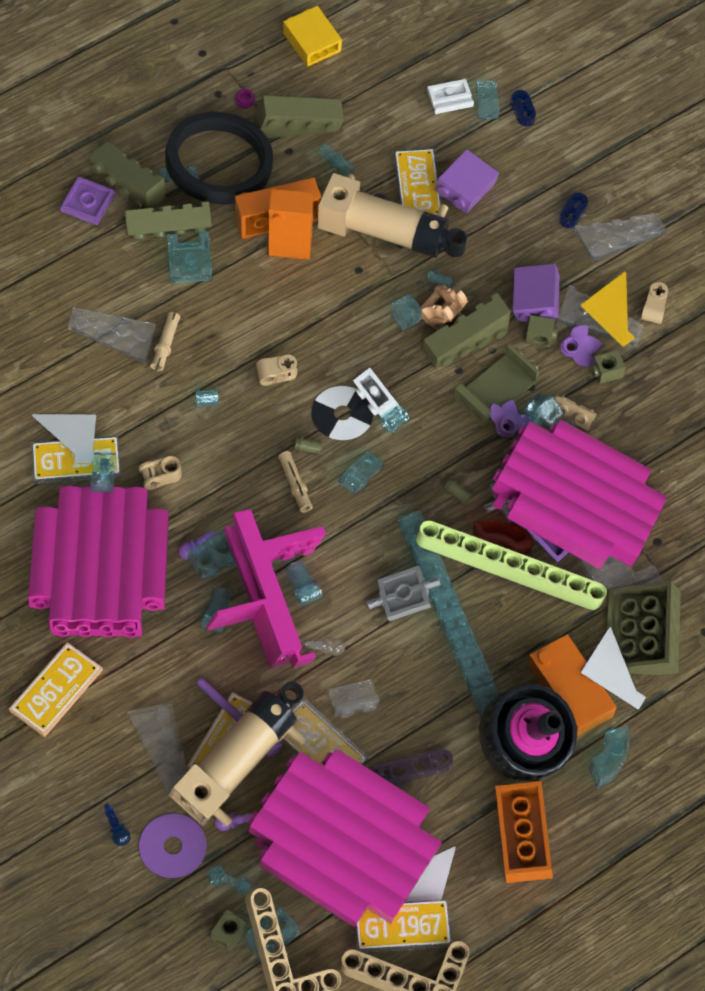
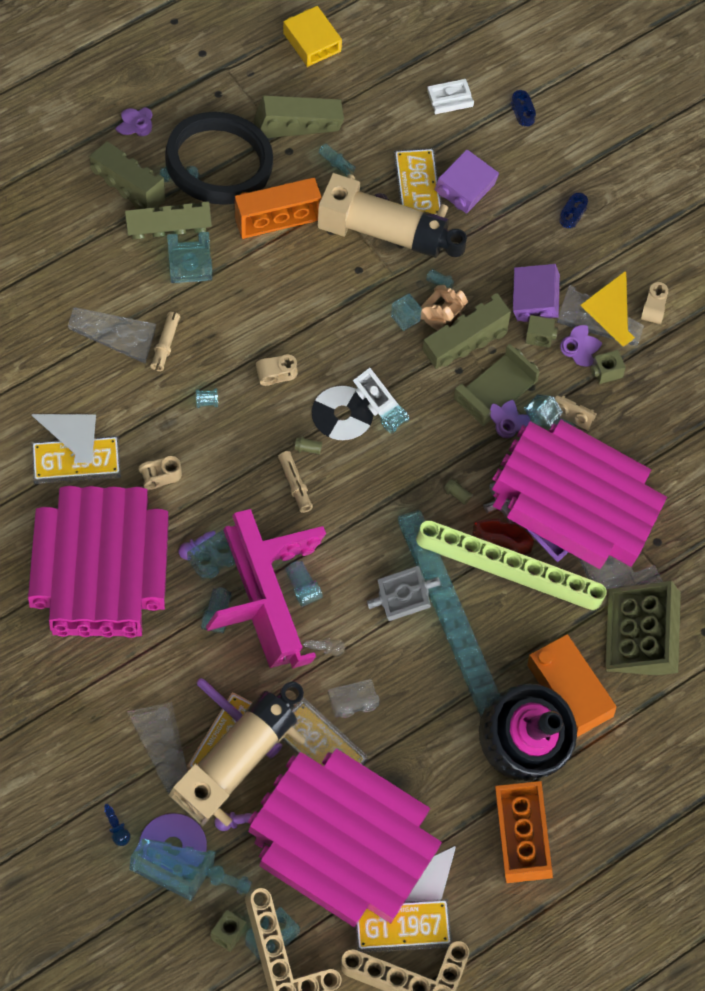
tile [9,642,103,737] -> none
medium lavender plate [60,176,115,226] -> none
clear light blue hinge [91,452,116,492] -> none
magenta plate [235,89,255,108] -> none
orange brick [269,189,314,260] -> none
clear light blue slope [338,451,385,494] -> none
clear purple beam [369,749,453,785] -> none
clear light blue slope [476,80,499,119] -> none
clear wing [574,213,666,262] -> none
white sticker [581,627,646,709] -> none
clear light blue brick [589,726,630,789] -> none
none -> medium lavender plate [115,107,153,136]
none -> clear light blue wedge [130,838,216,901]

